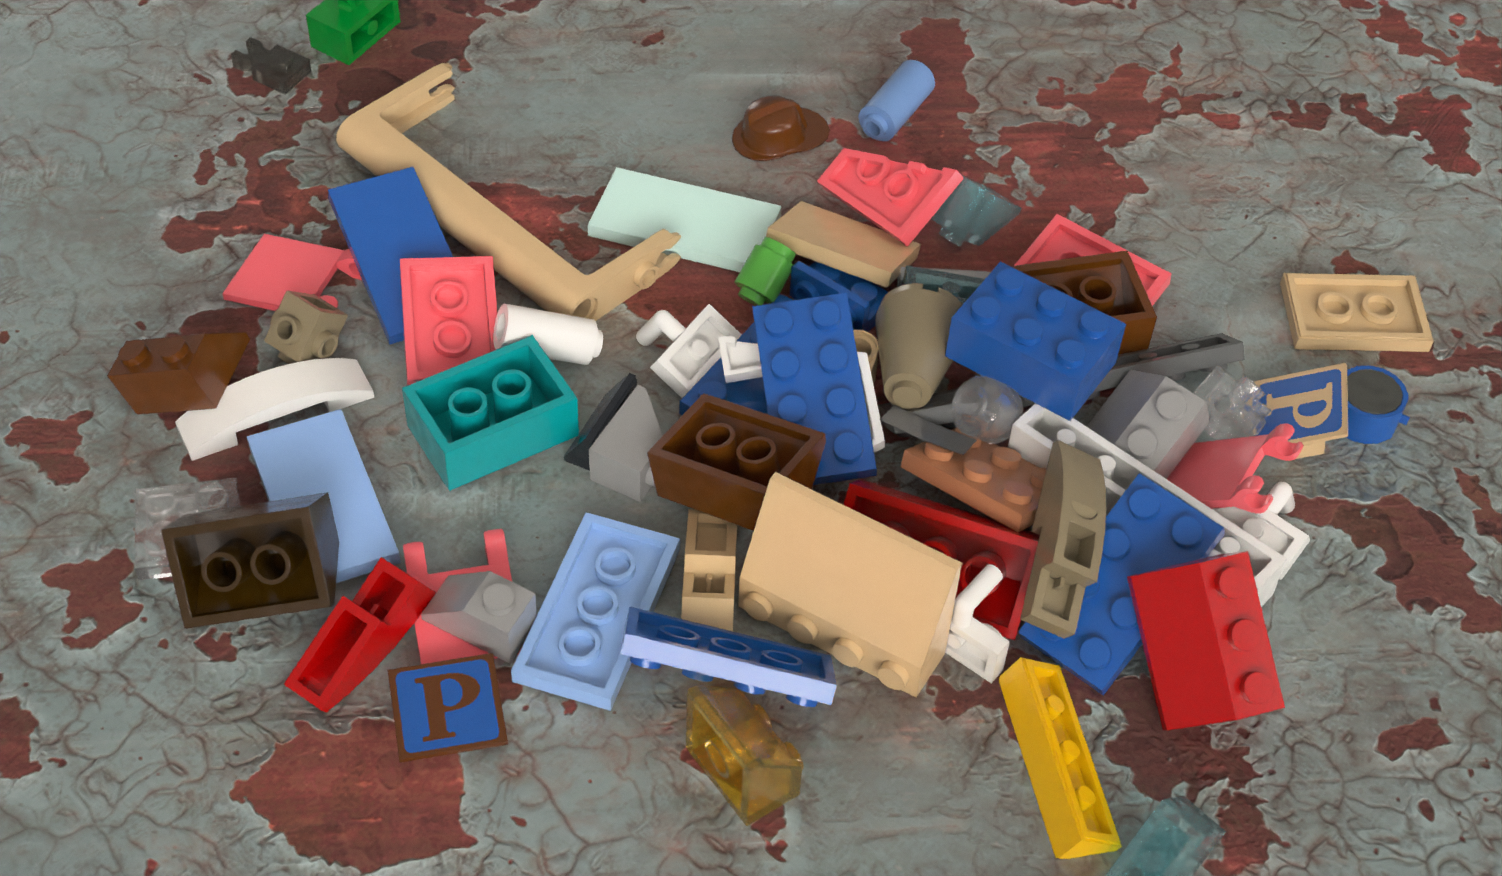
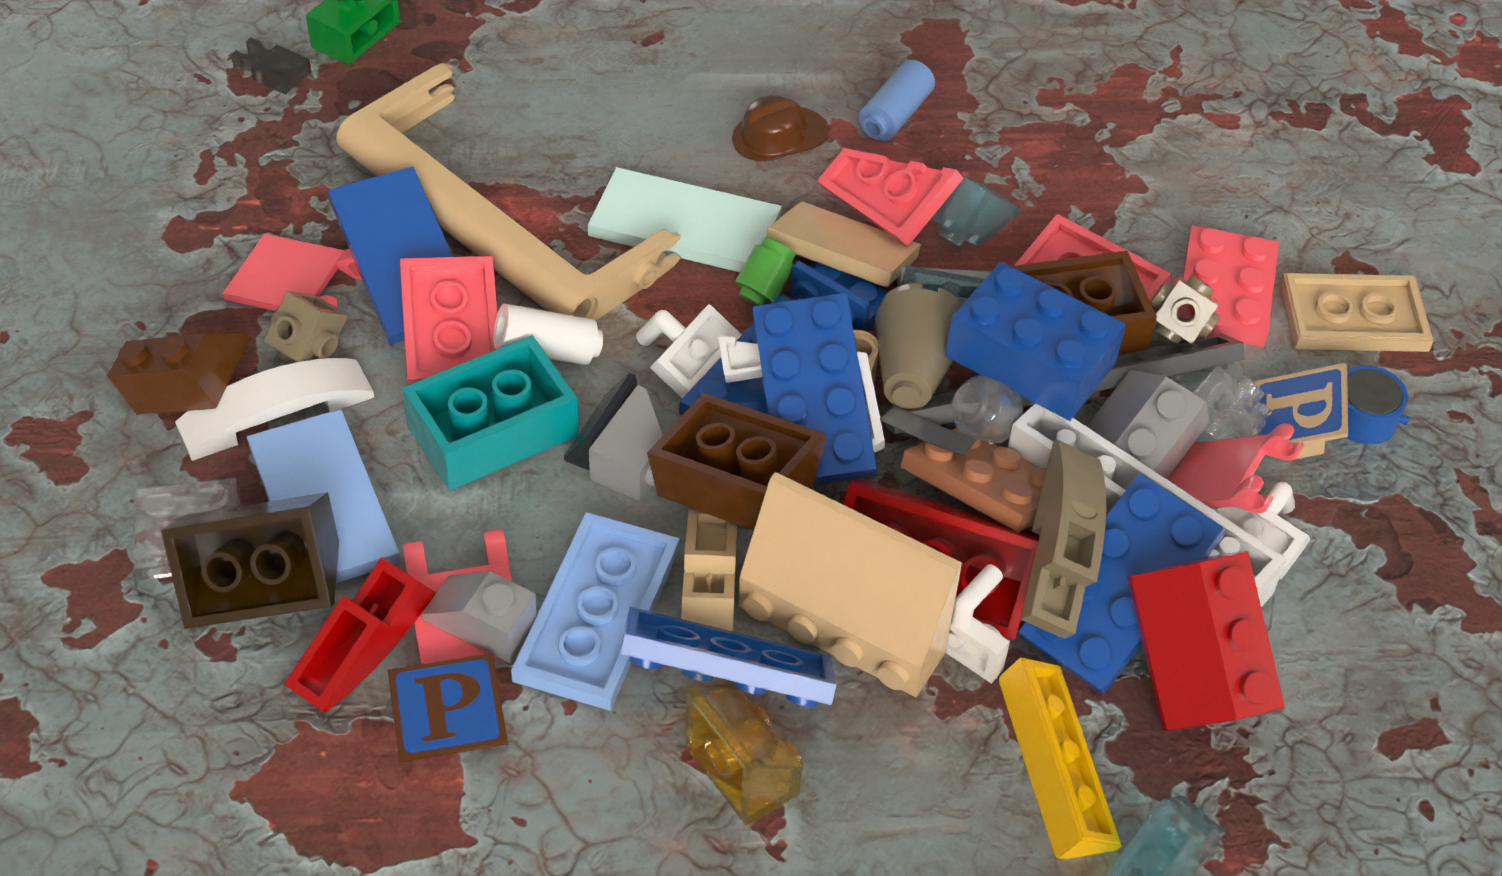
none -> brick [1151,275,1220,344]
none -> coral plate [1176,225,1279,347]

